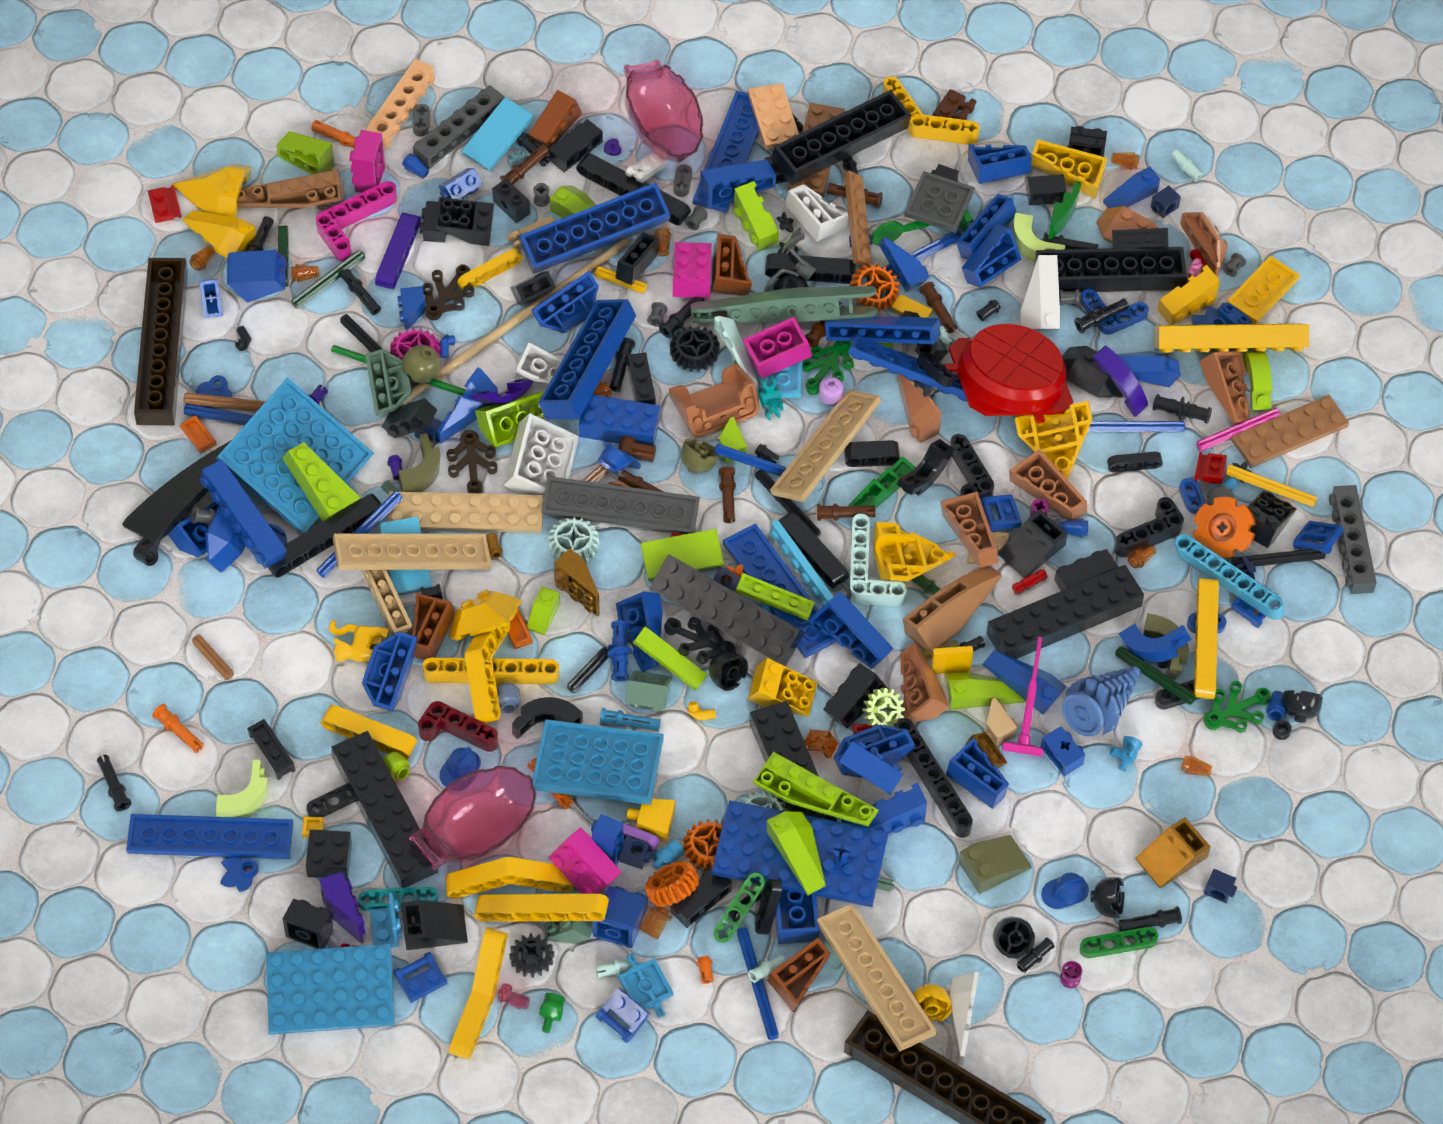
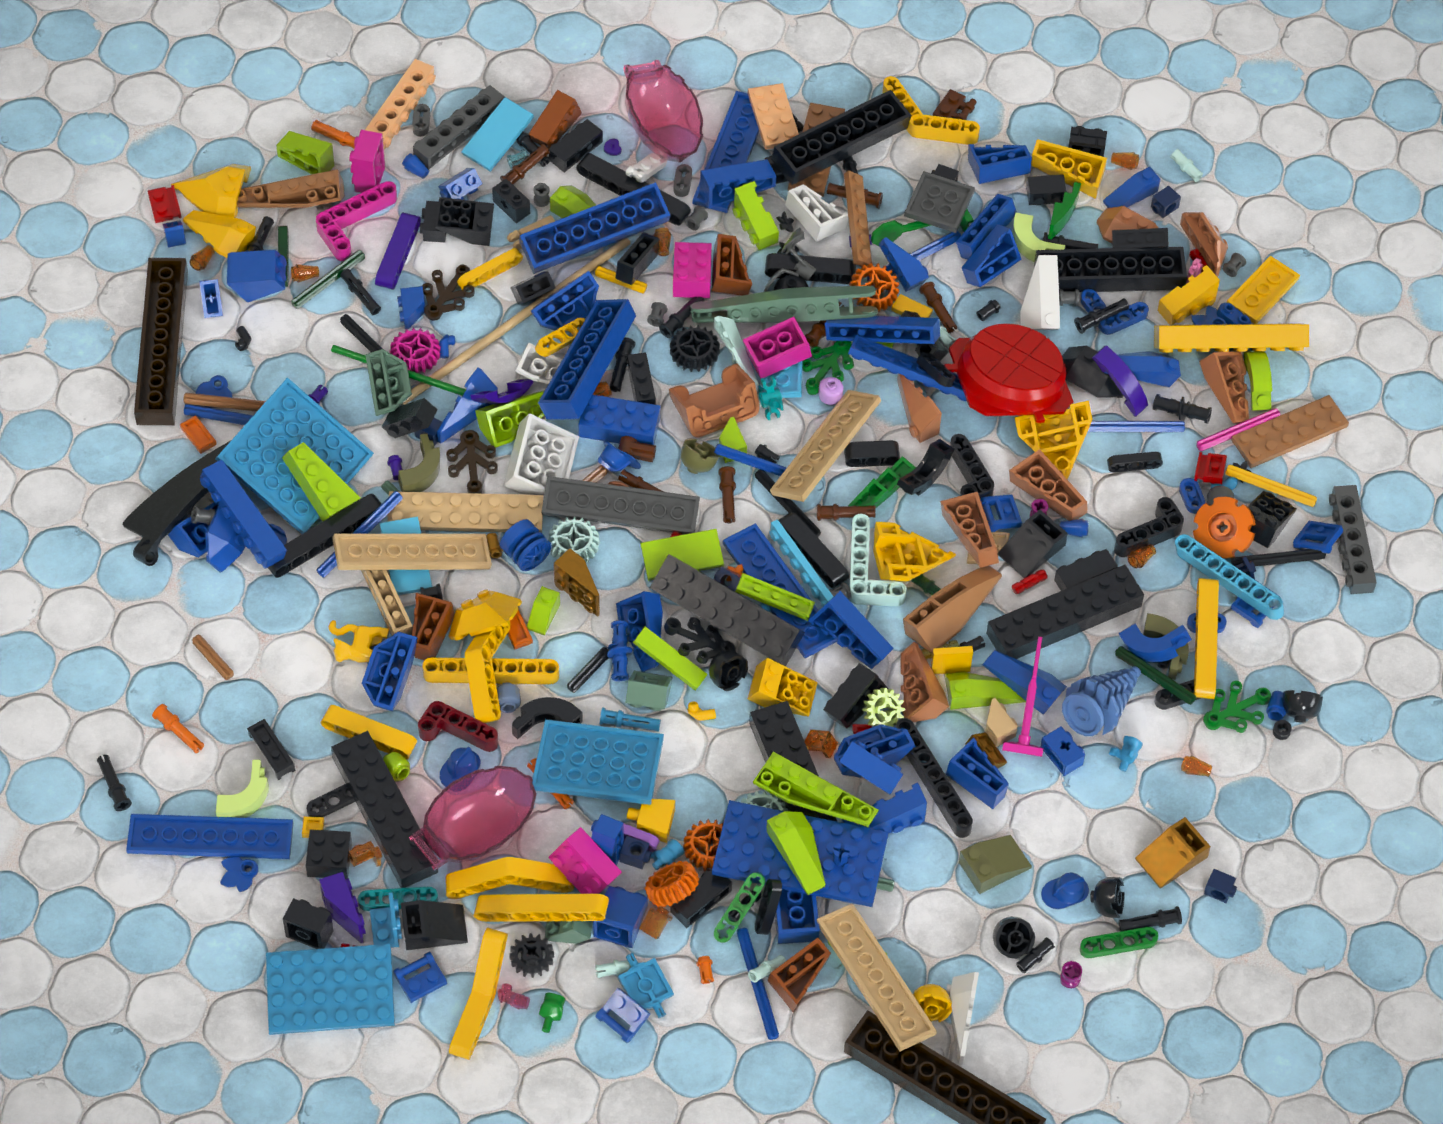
olive cylinder [401,345,441,383] -> none
none -> blue slope [162,220,186,248]
none -> clear orange bracket [349,841,382,867]
none -> blue wheel [500,519,552,571]
none -> yellow beam [535,318,585,357]

